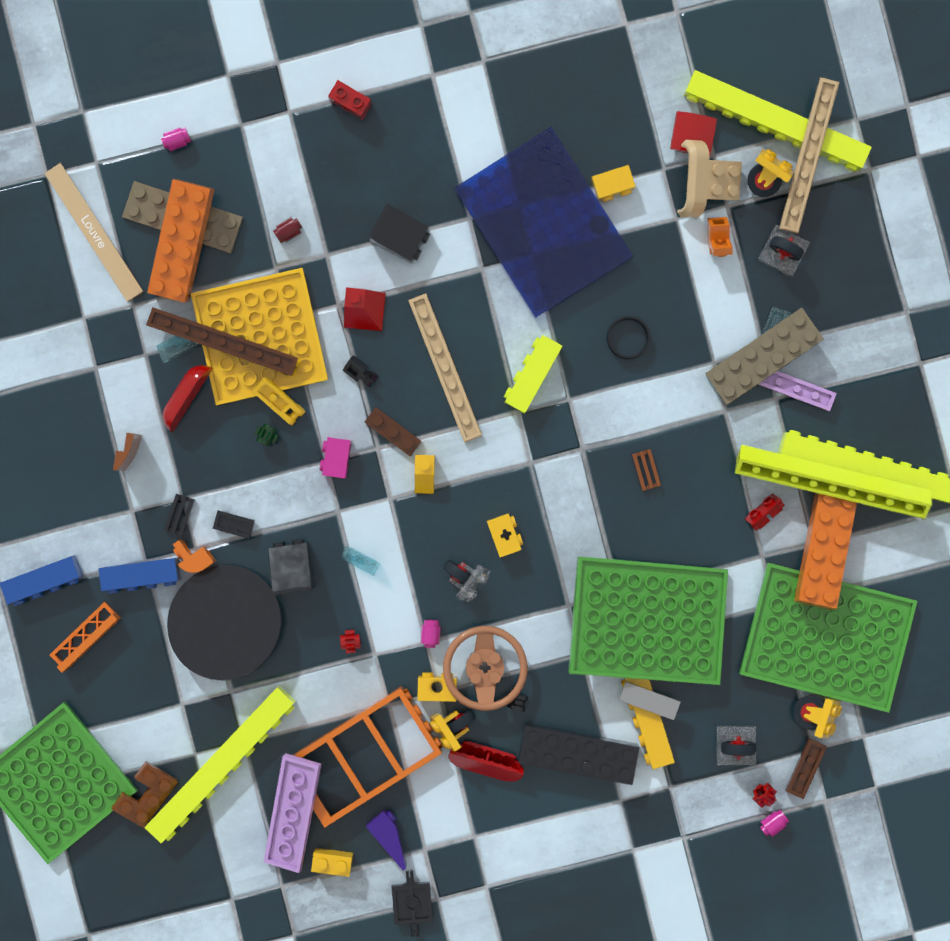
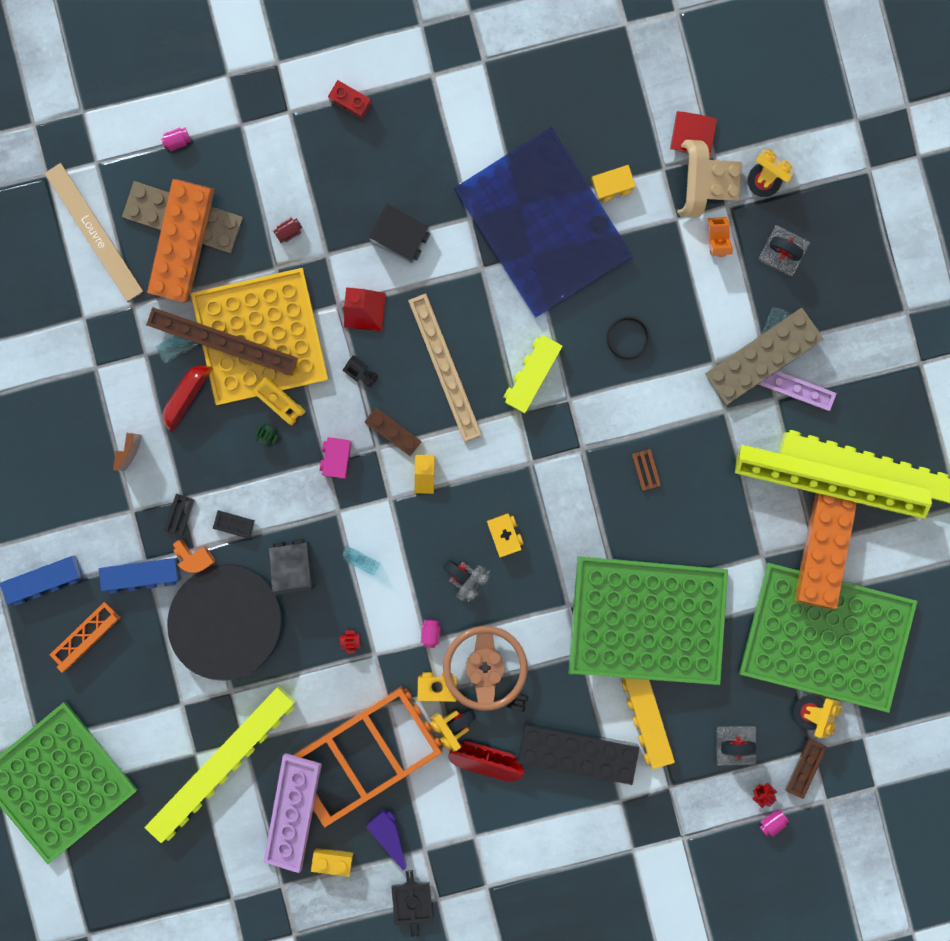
dark orange plate [111,761,178,828] -> none
light grey tile [619,681,680,720] -> none
neon yellow brick [684,70,872,172] -> none
red hinge [745,494,785,531] -> none
tan tile [779,77,839,234] -> none

